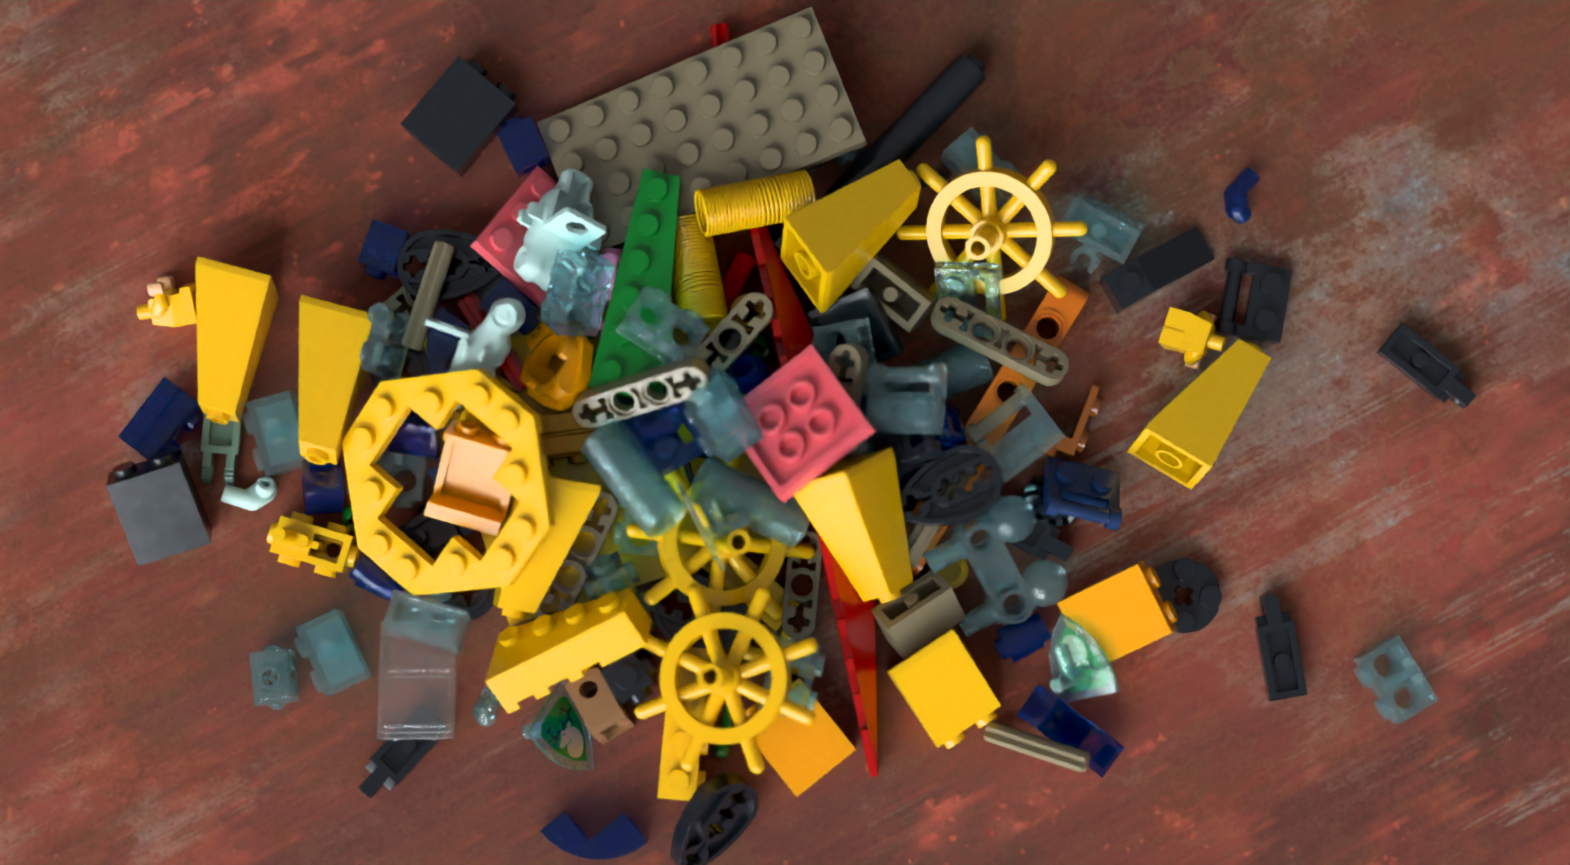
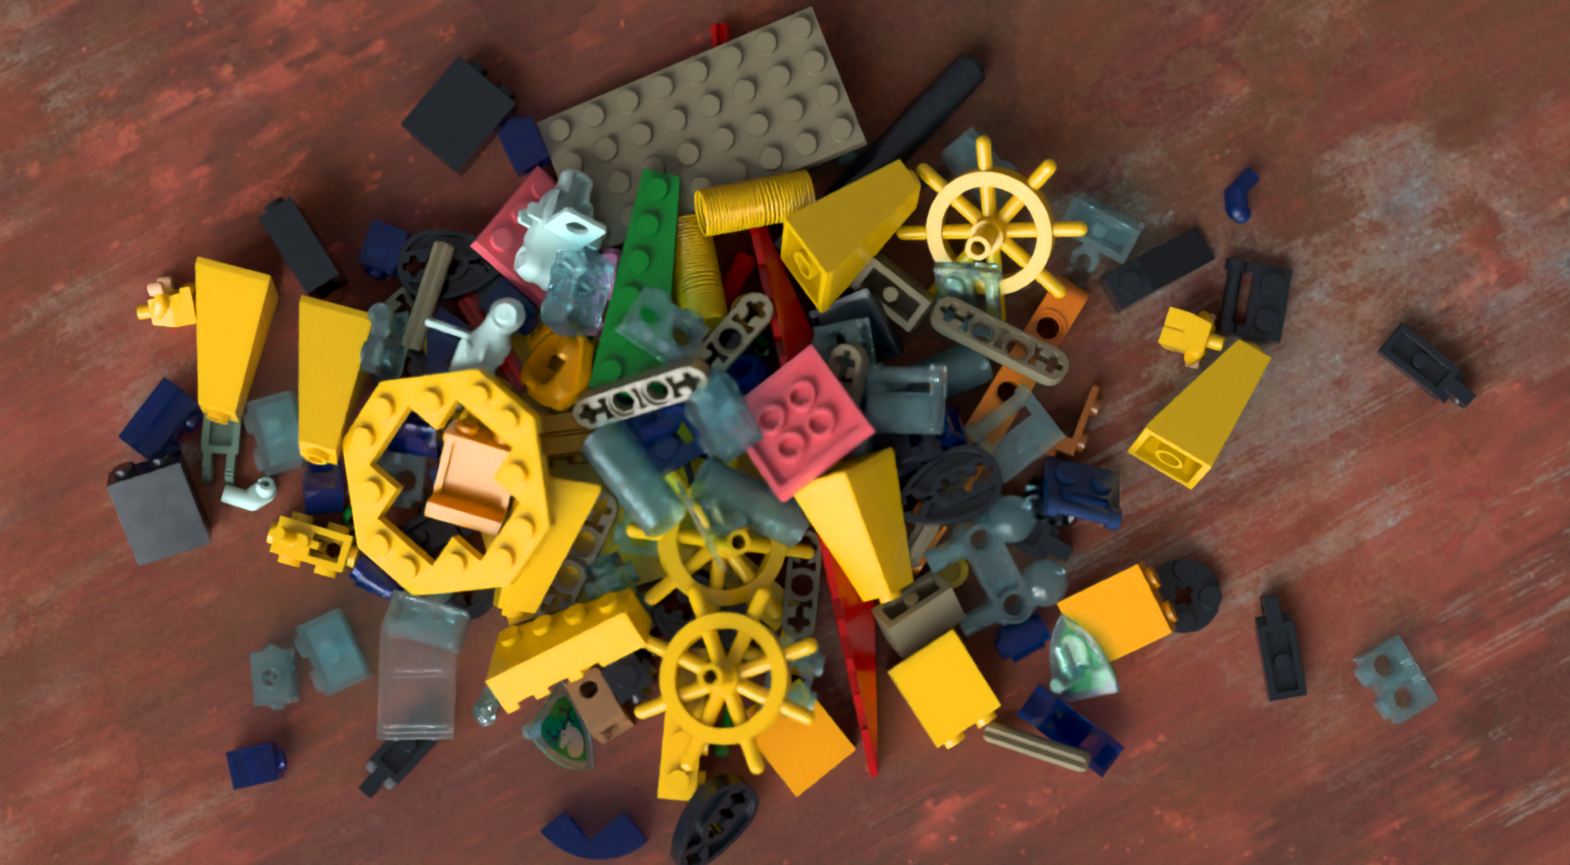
none -> clear blue brick [226,742,288,790]
none -> black brick [258,197,349,300]

